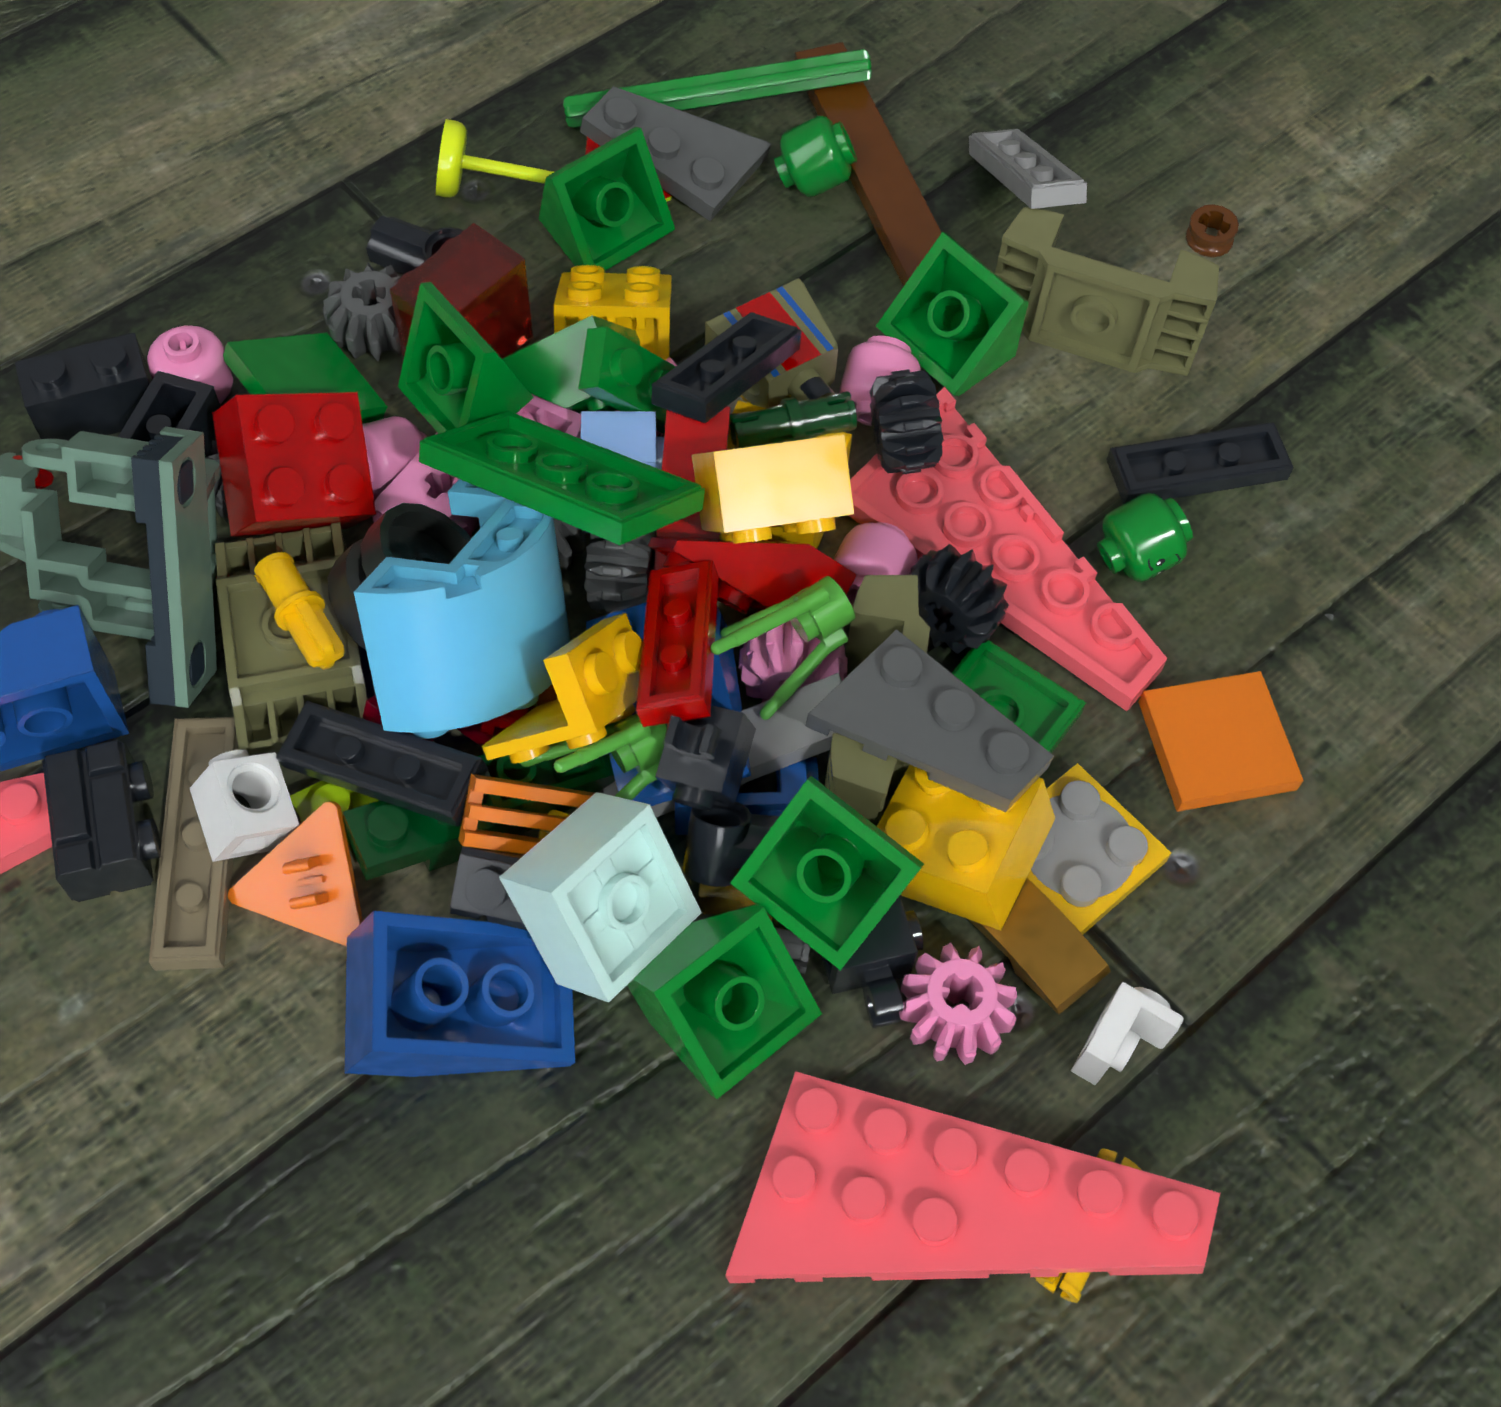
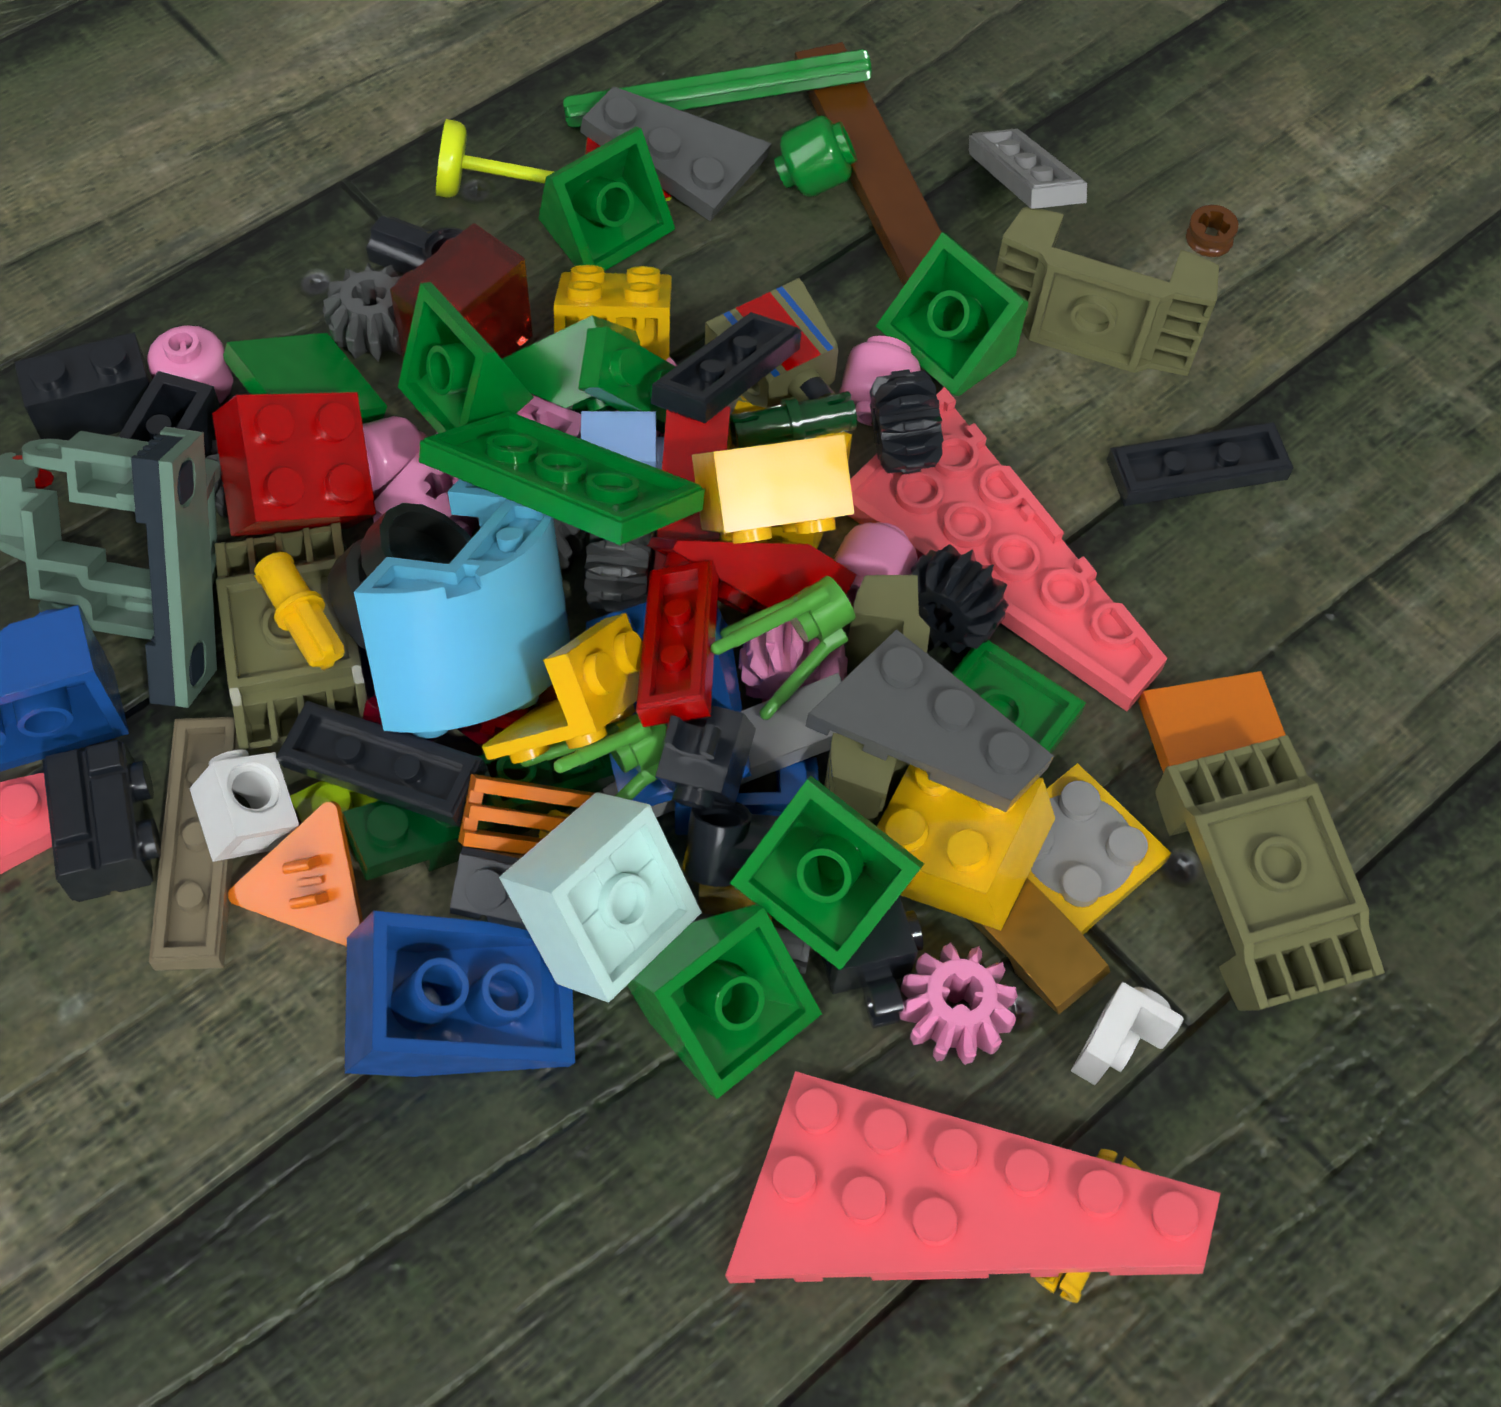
green head [1097,493,1193,582] -> none
none -> olive plate [1155,735,1385,1011]

